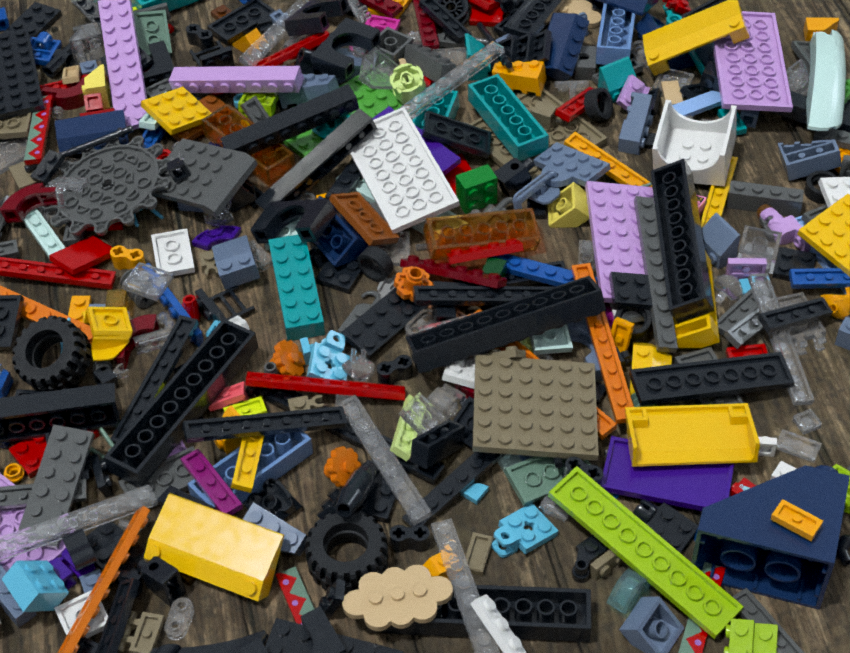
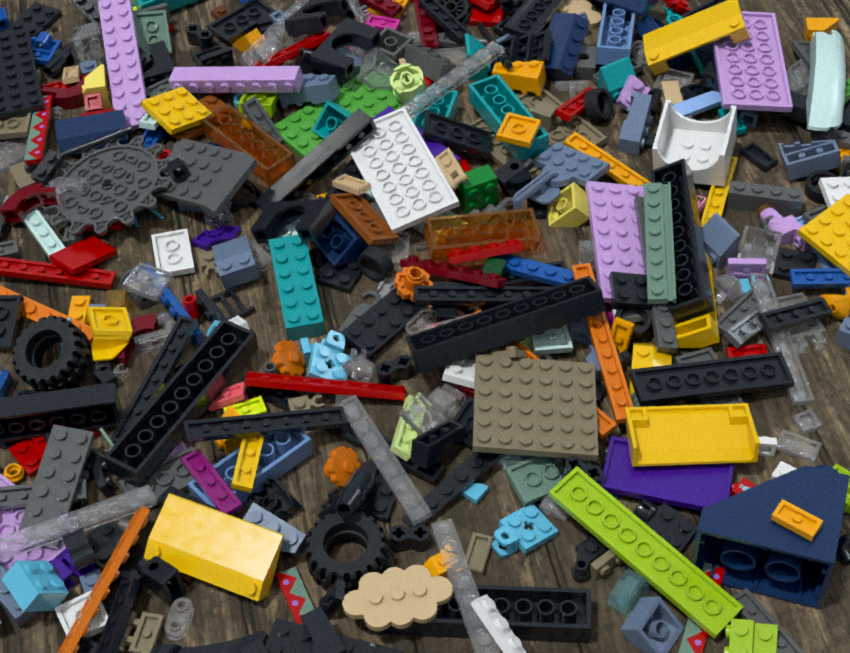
light orange axle [110,245,146,273] -> none
black brick [220,84,359,155] -> none
none -> clear plate [253,35,283,65]
none -> tan tile [332,174,371,196]
none -> tan plate [435,147,469,190]
none -> light orange plate [496,112,541,148]
none -> sand green plate [643,182,676,304]
none -> black tile [740,142,778,173]

